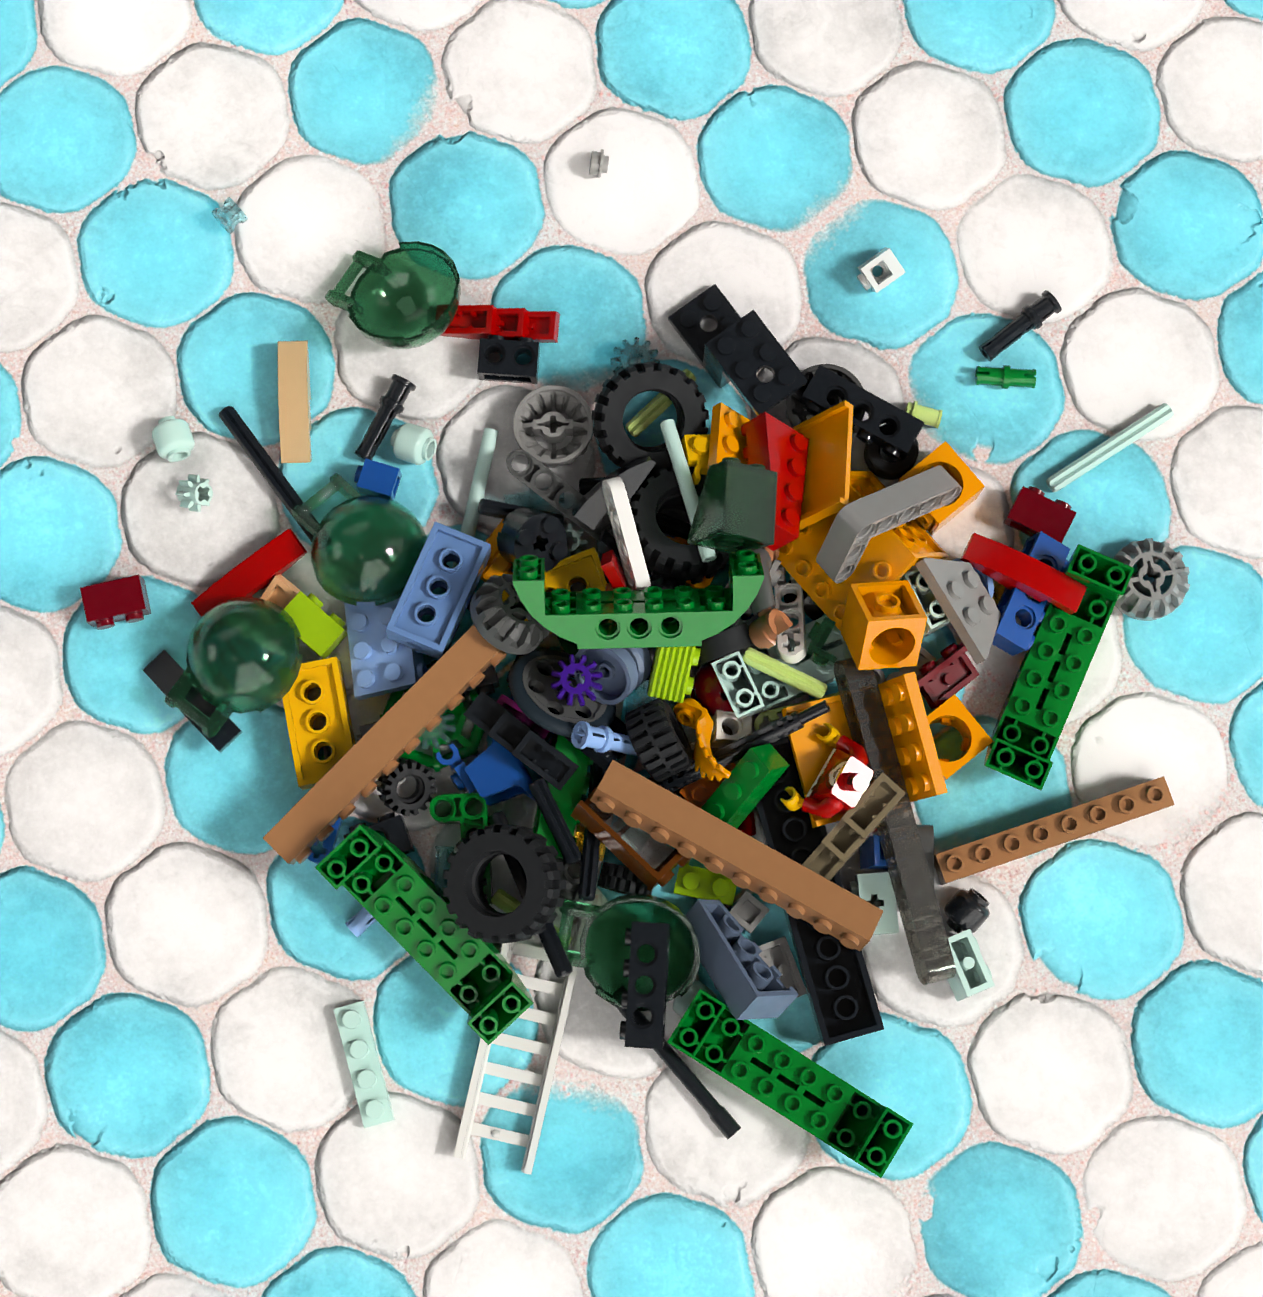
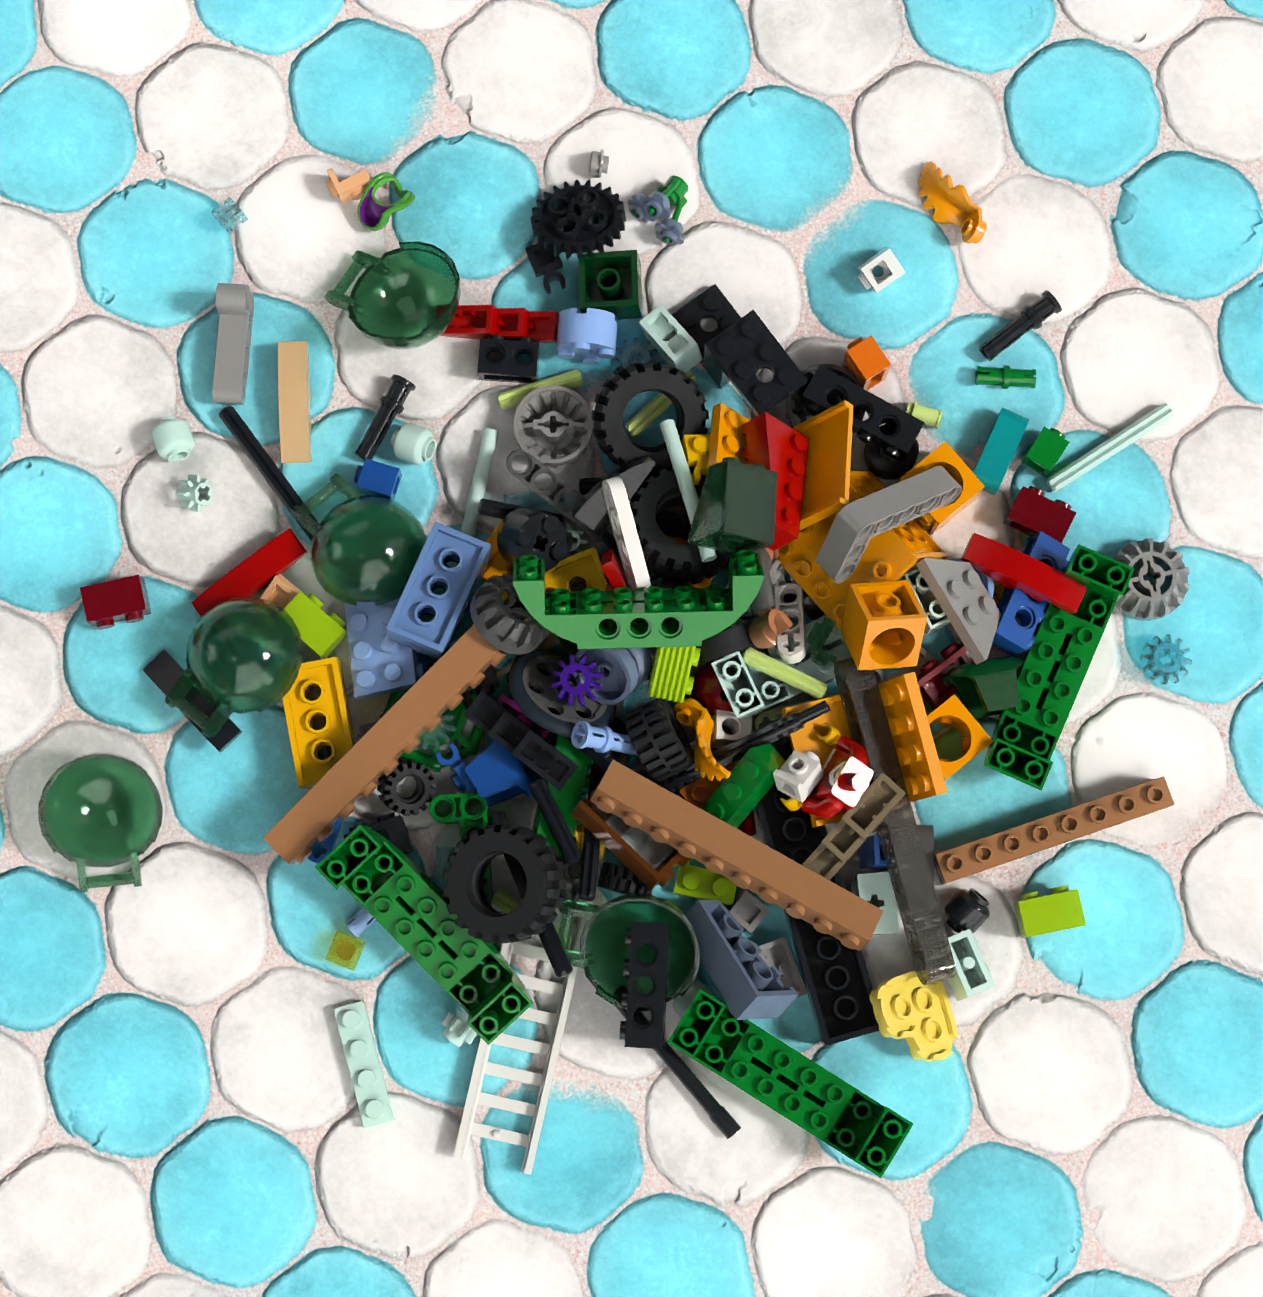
none -> clear green windscreen [38,752,163,893]
none -> light grey beam [212,283,254,405]
none -> light nougat bracket [325,168,371,204]
none -> clear yellow plate [325,931,366,971]
none -> bright green piece [357,172,415,231]
none -> light aqua gear [440,1009,478,1047]
none -> yellowish green axle [497,369,583,409]
none -> black plate [525,243,566,294]
none -> black gear [530,180,626,260]
none -> light blue brick [557,308,617,365]
none -> dark green brick [579,250,642,320]
none -> sand blue plant [627,175,689,245]
none -> light aqua brick [639,304,703,373]
none -> white brick [773,750,824,803]
none -> orange brick [842,335,891,391]
none -> light yellow plate [870,963,958,1062]
none -> light orange plant [918,161,987,244]
none -> dark green piece [942,656,1024,719]
none -> teal beam [973,407,1029,496]
none -> lime brick [1014,885,1086,938]
none -> green brick [1022,426,1070,477]
none -> clear light blue gear [1139,634,1192,686]

